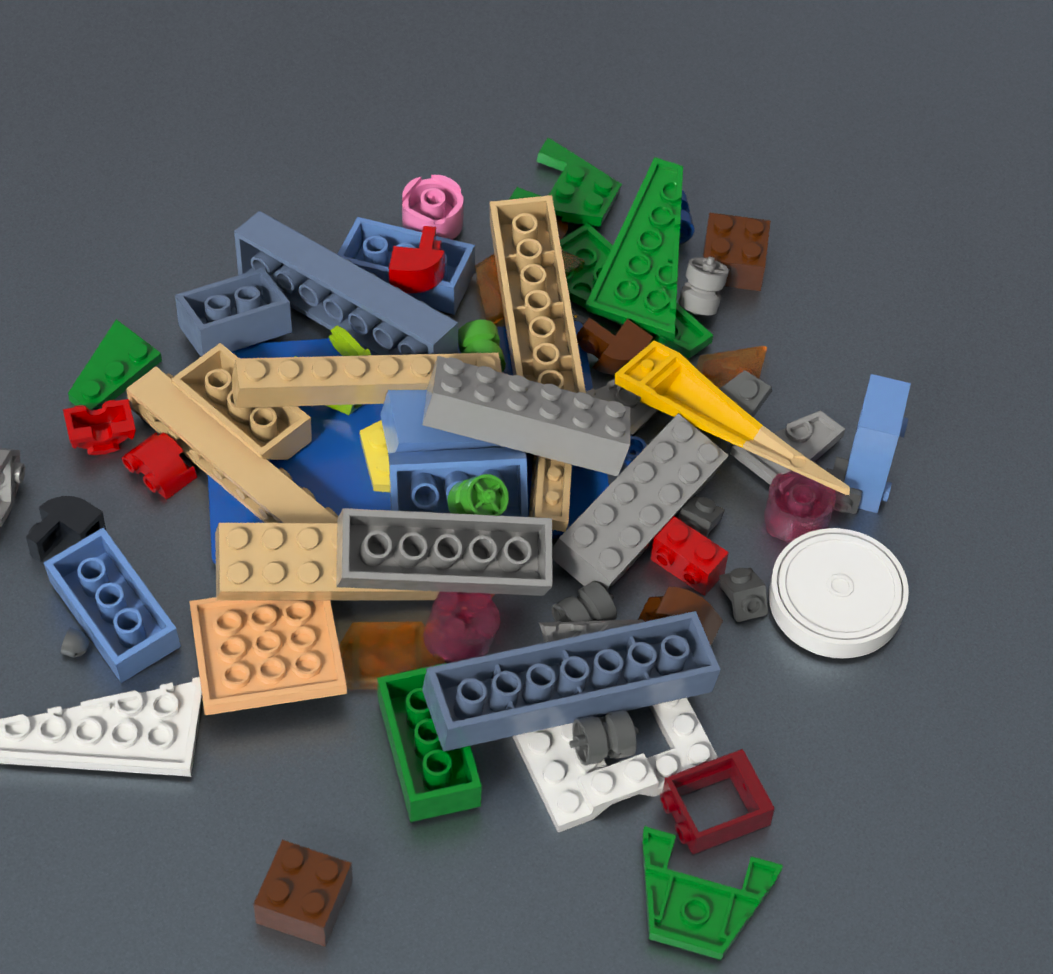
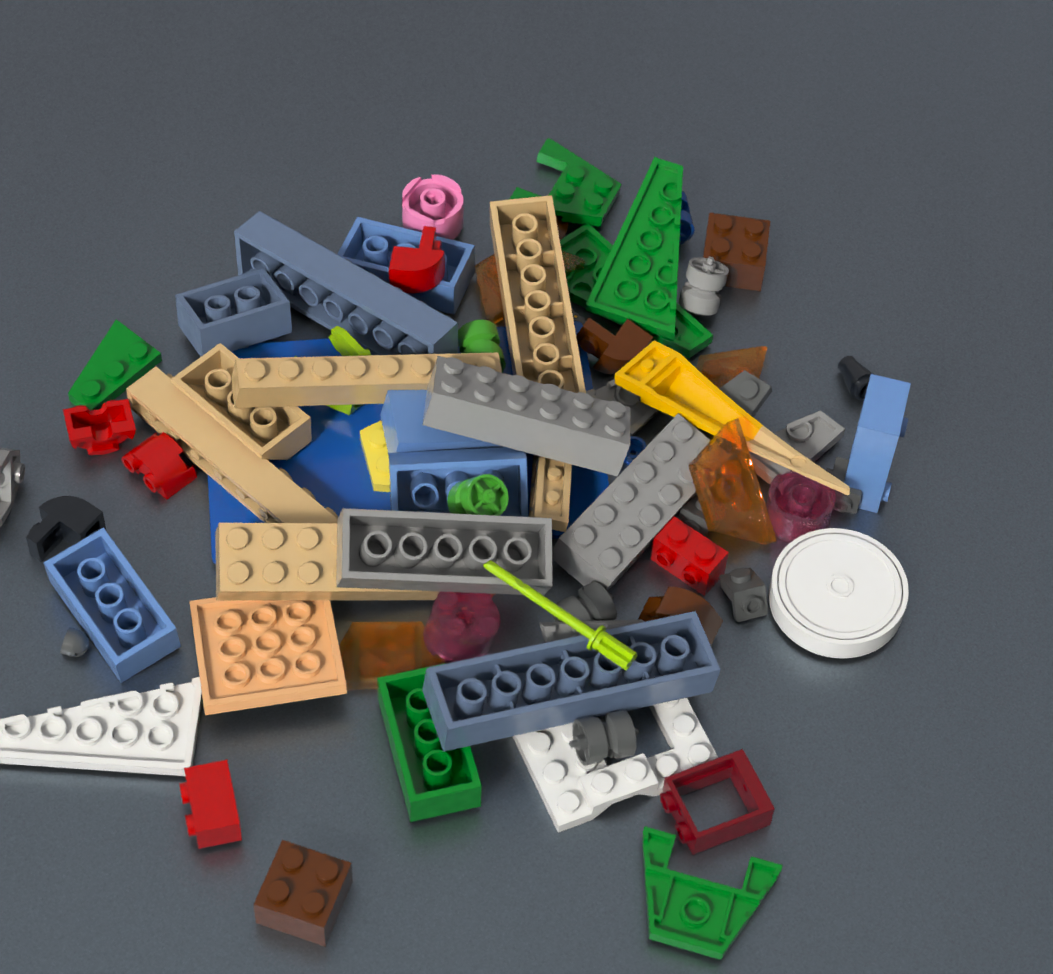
none -> red brick [179,759,242,849]
none -> lime piece [483,560,637,671]
none -> clear orange wing [688,418,777,544]
none -> black cone [838,356,874,401]

